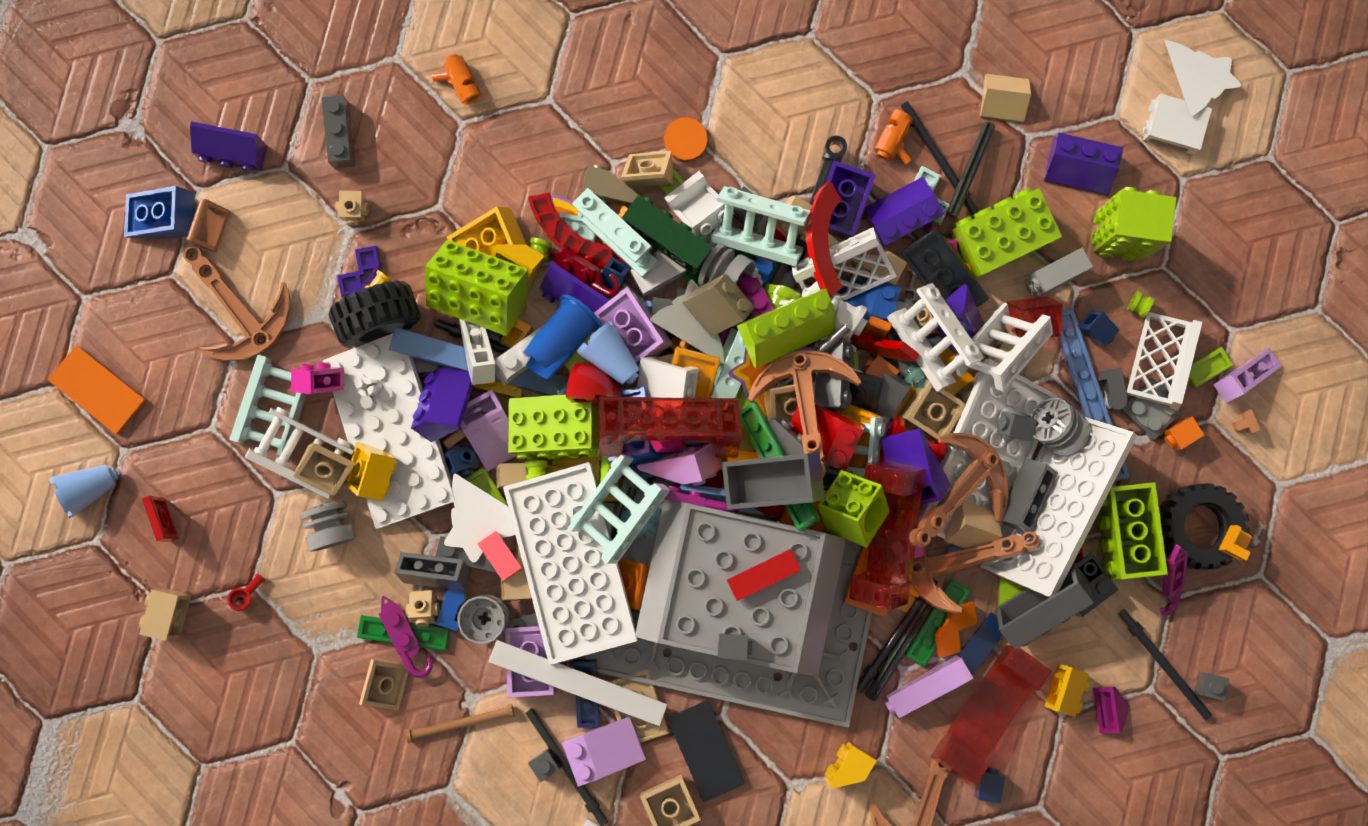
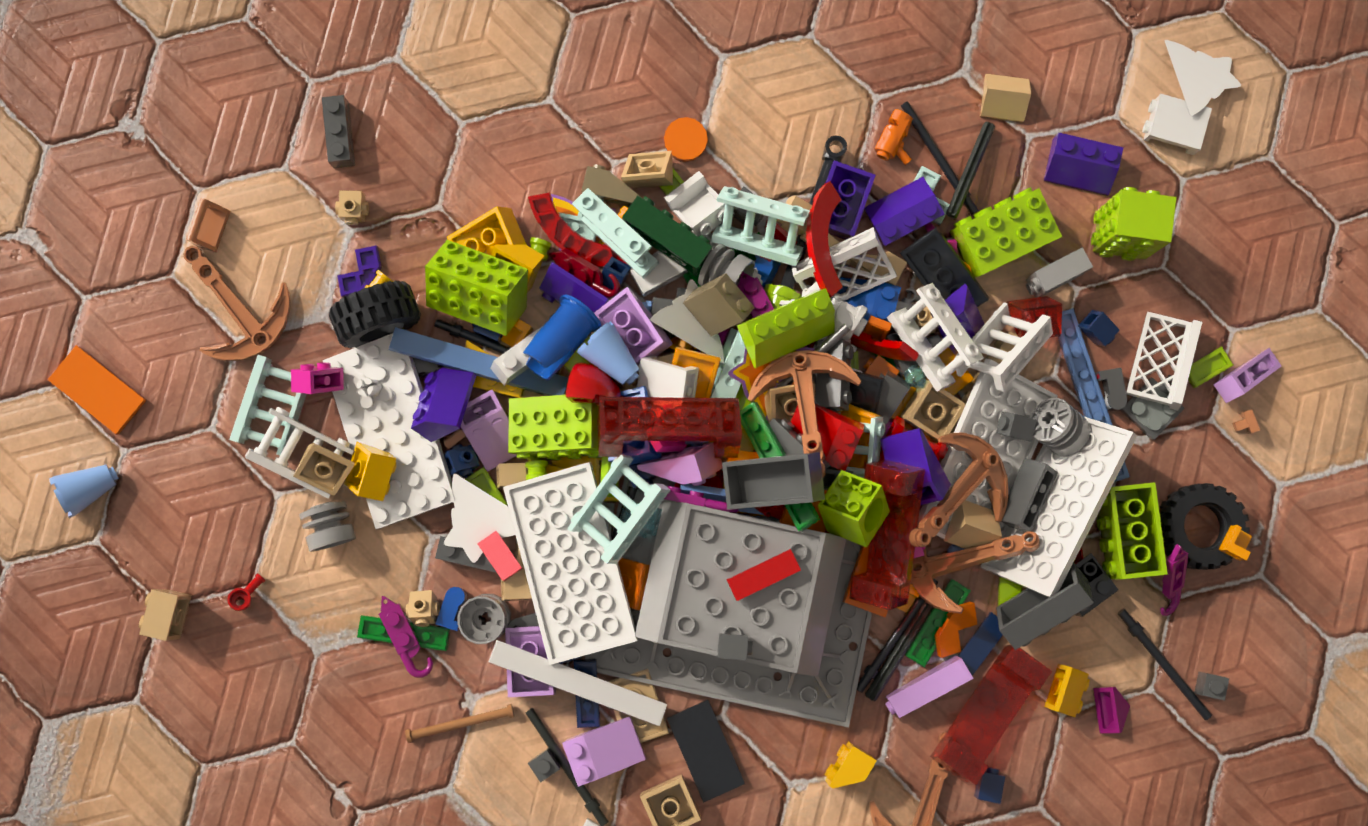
blue slope [124,186,195,238] -> none
red tile [142,496,178,542] -> none
dark purple slope [190,121,268,172] -> none
tan slope [359,657,409,710] -> none
dark grey brick [394,552,472,591] -> none
orange piece [432,54,482,105] -> none
white slope [459,319,495,385] -> none
lime wheel [1127,290,1154,318] -> none
orange brick [1163,416,1204,451] -> none

